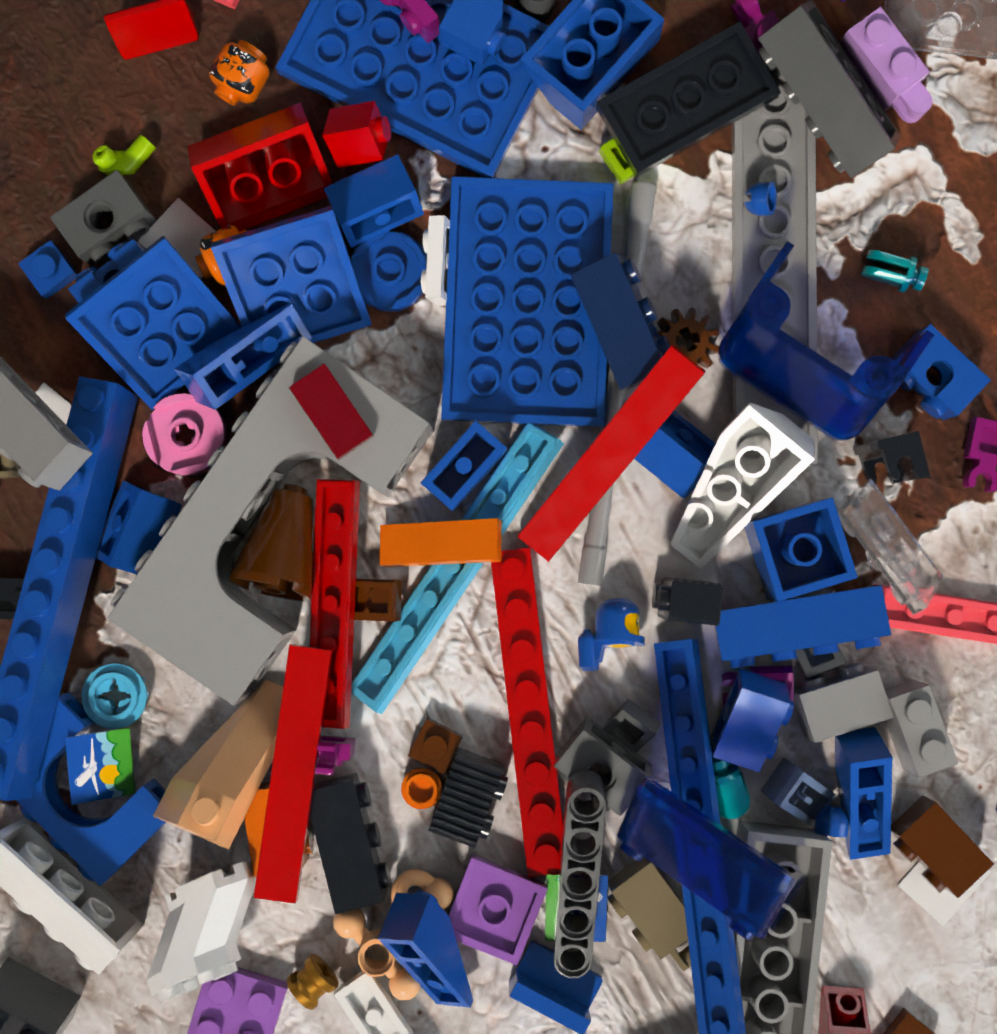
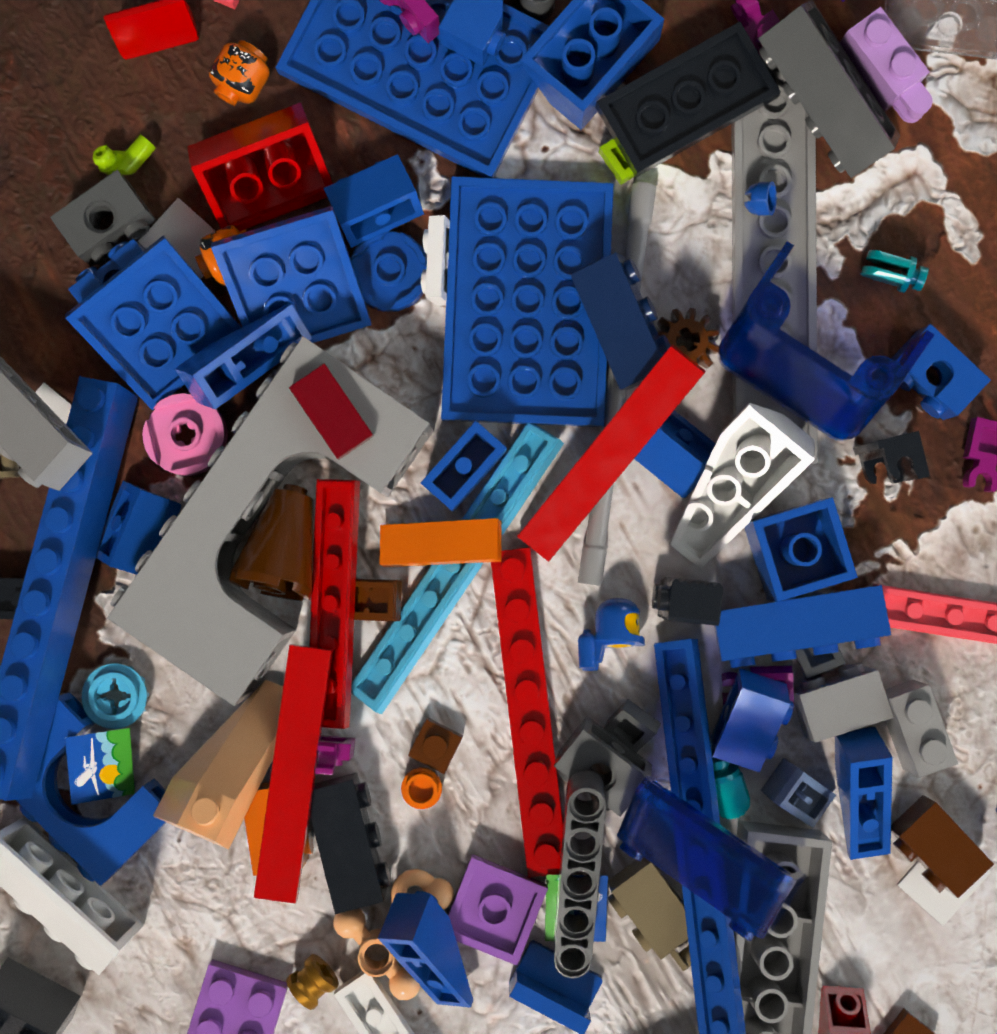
blue plate [18,240,79,299] -> none
white brick [146,862,257,1002] -> none
red brick [322,101,391,168] -> none
black brick [428,747,508,848] -> none
blue hinge [814,805,849,837] -> none
clear plate [838,479,943,615] -> none

